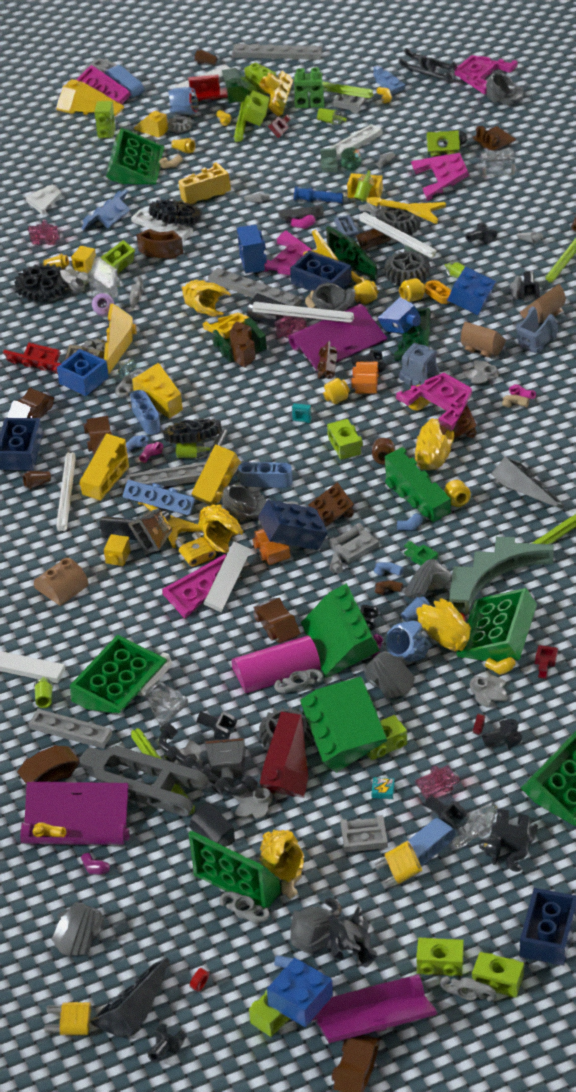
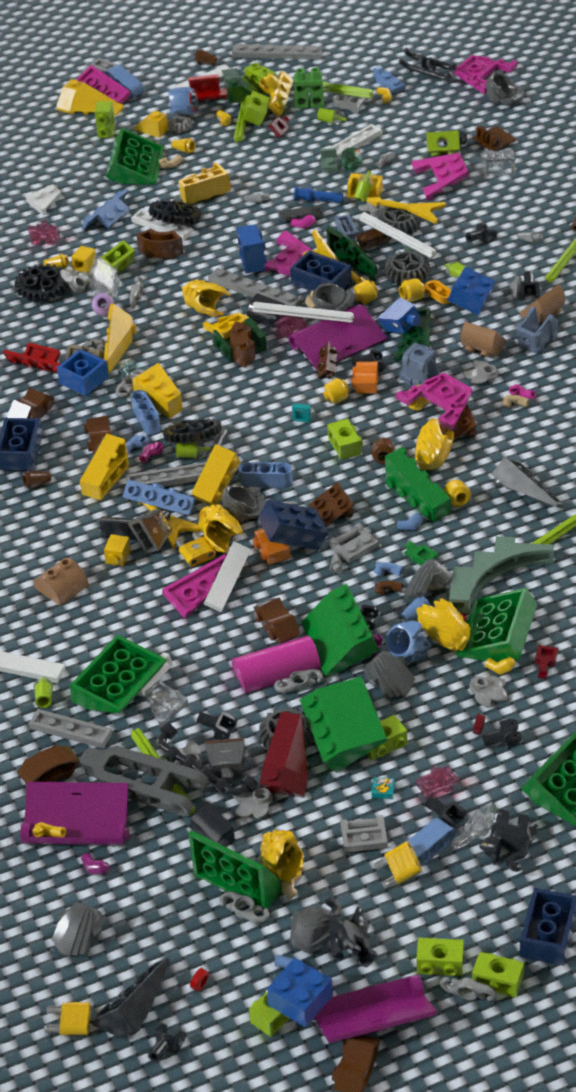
white axle [56,452,76,531] -> none

